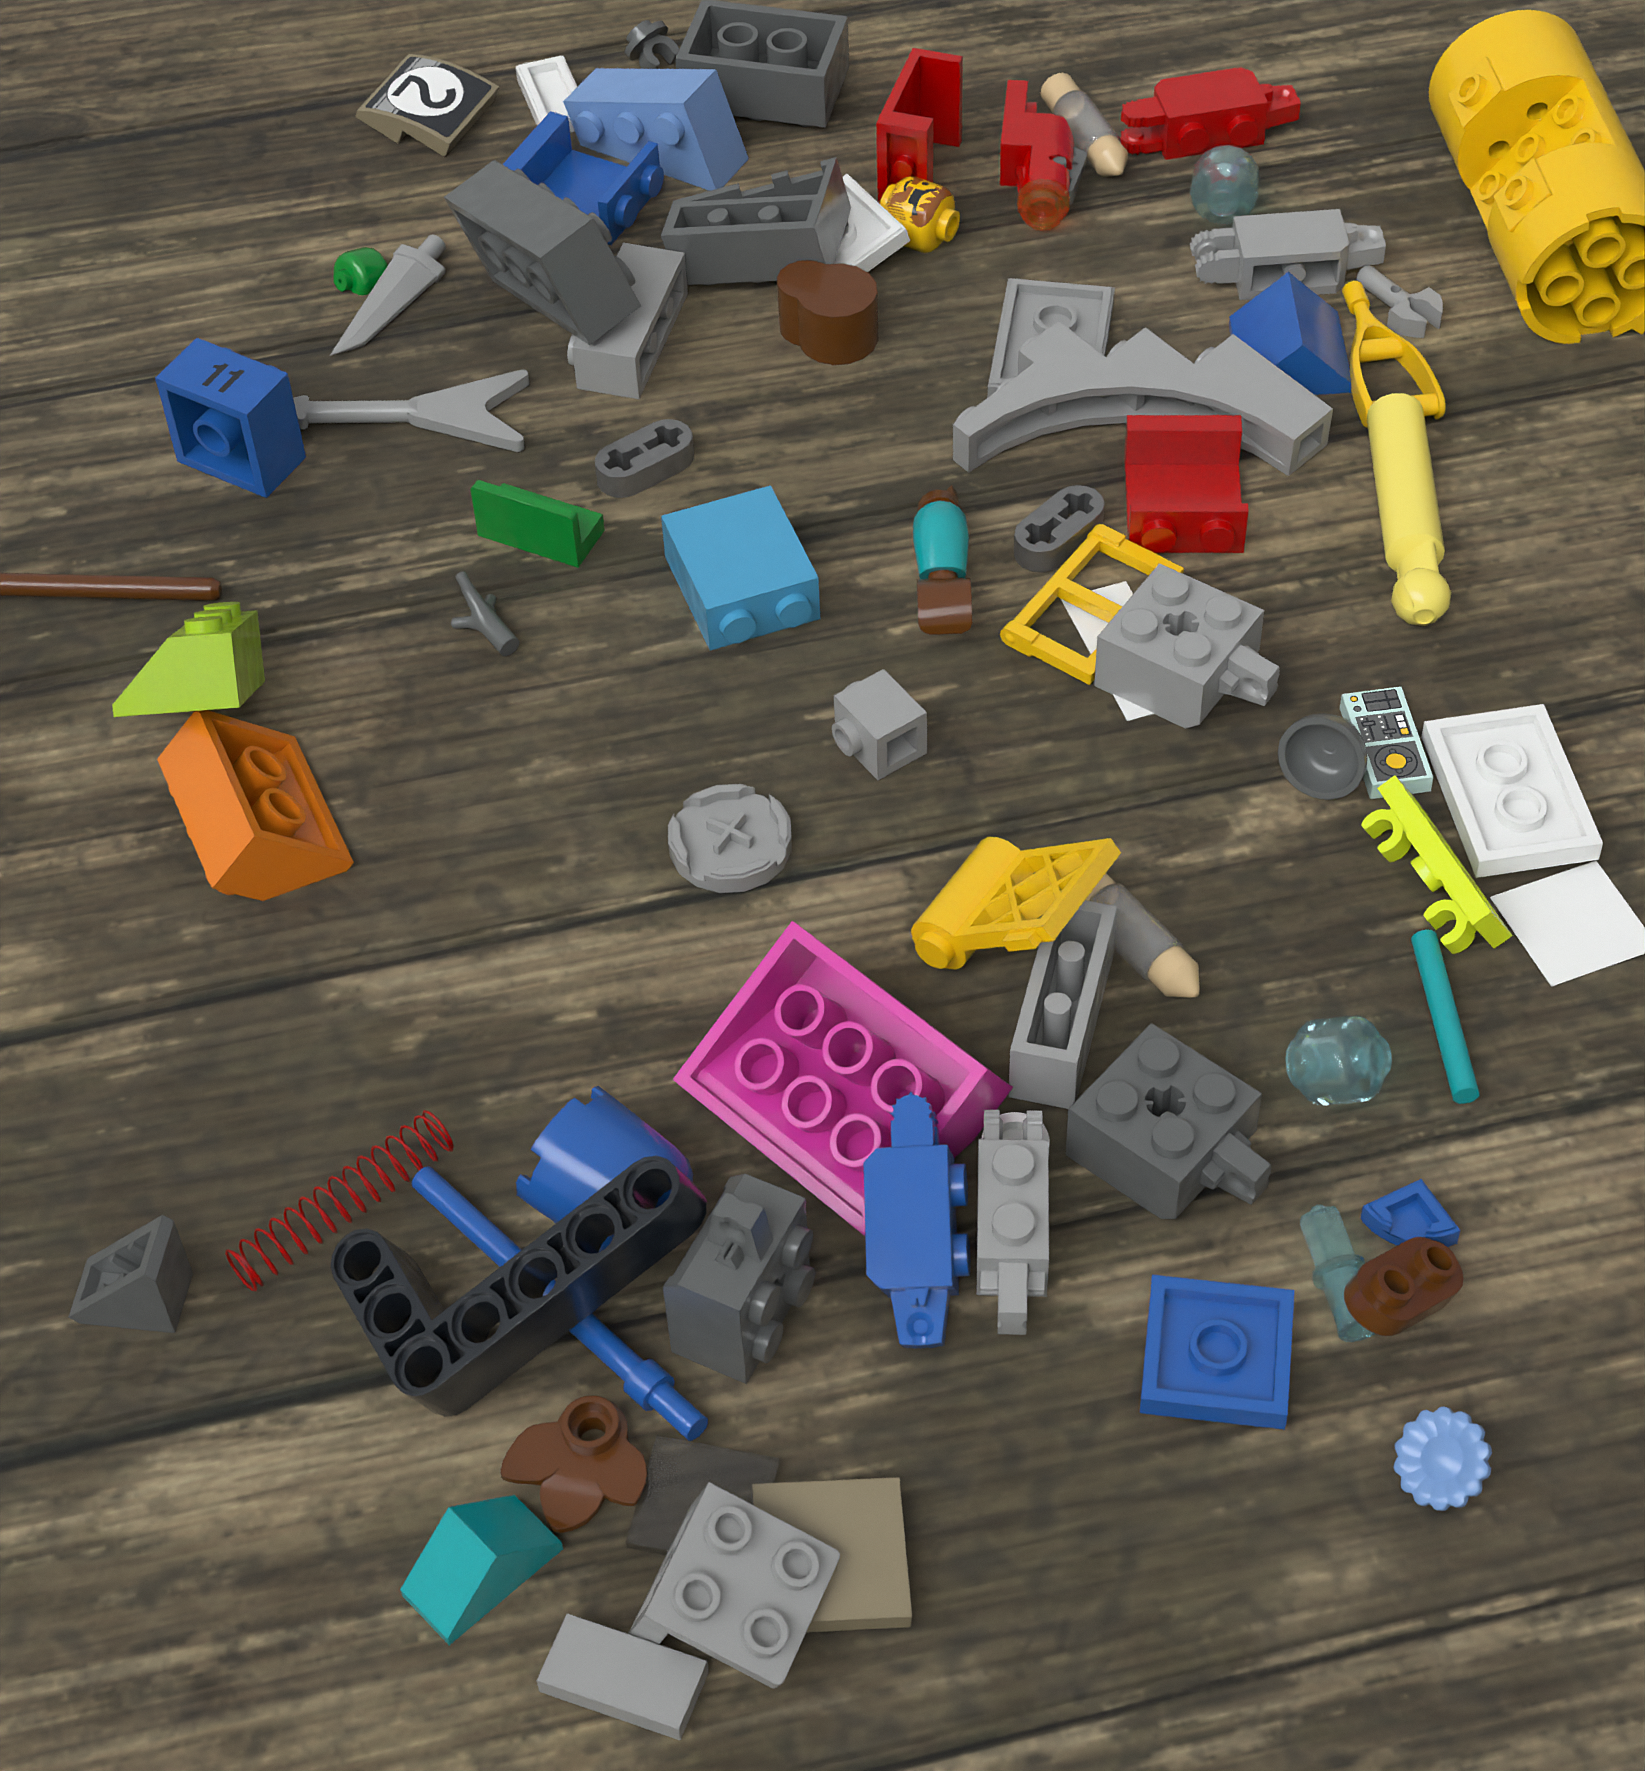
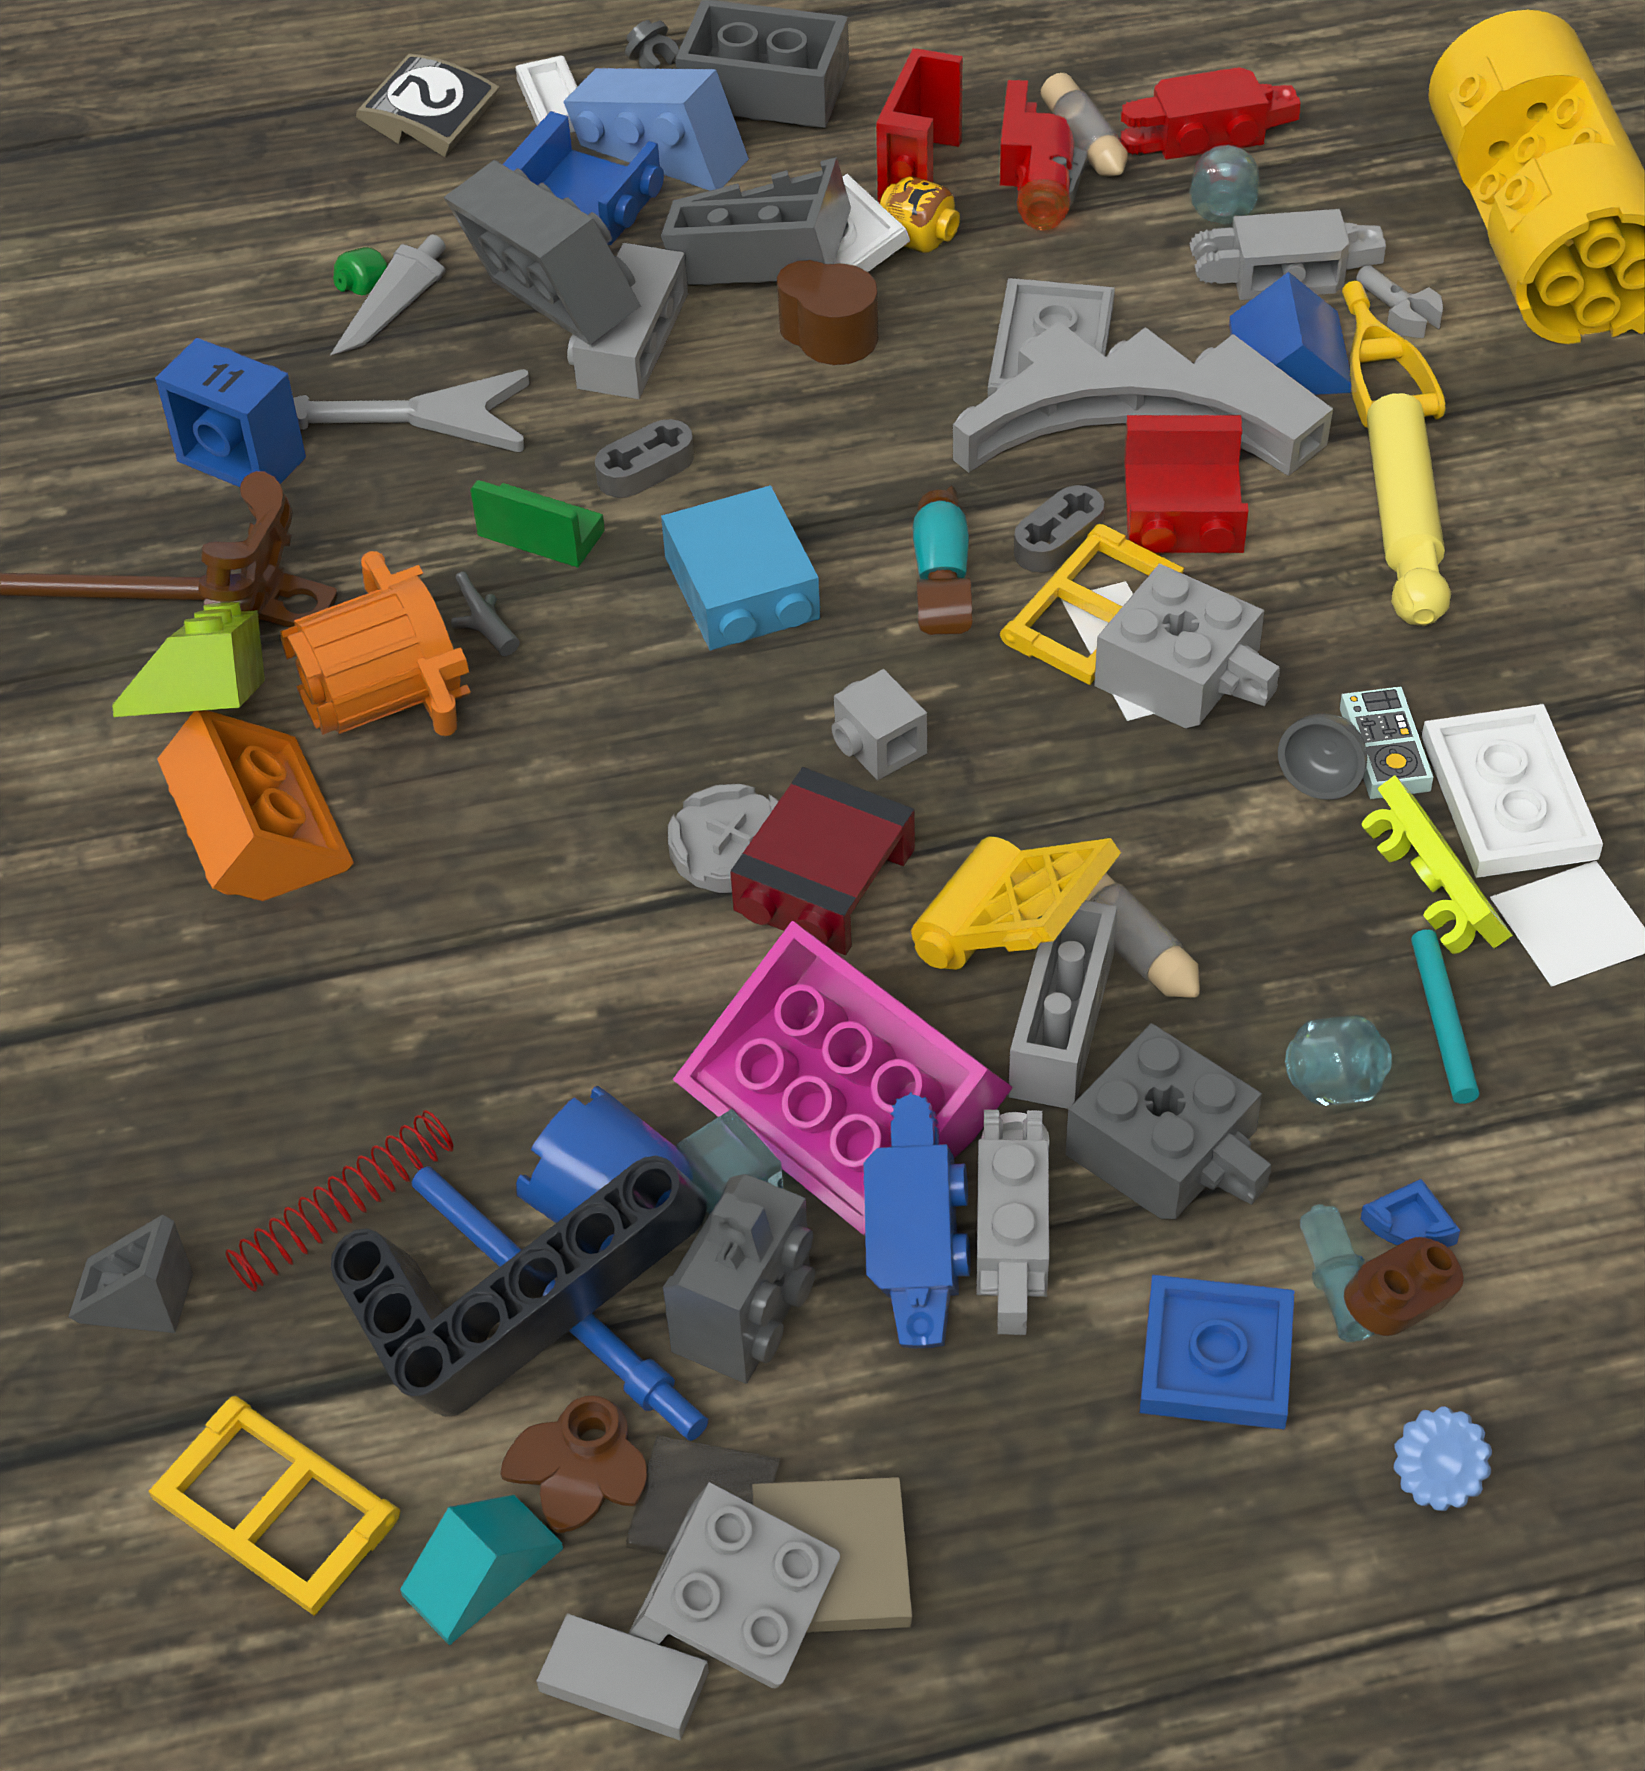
none -> yellow window [148,1396,400,1616]
none -> reddish brown piece [198,471,337,627]
none -> orange container [280,551,471,736]
none -> clear light blue brick [677,1109,783,1214]
none -> dark red panel [730,767,915,956]

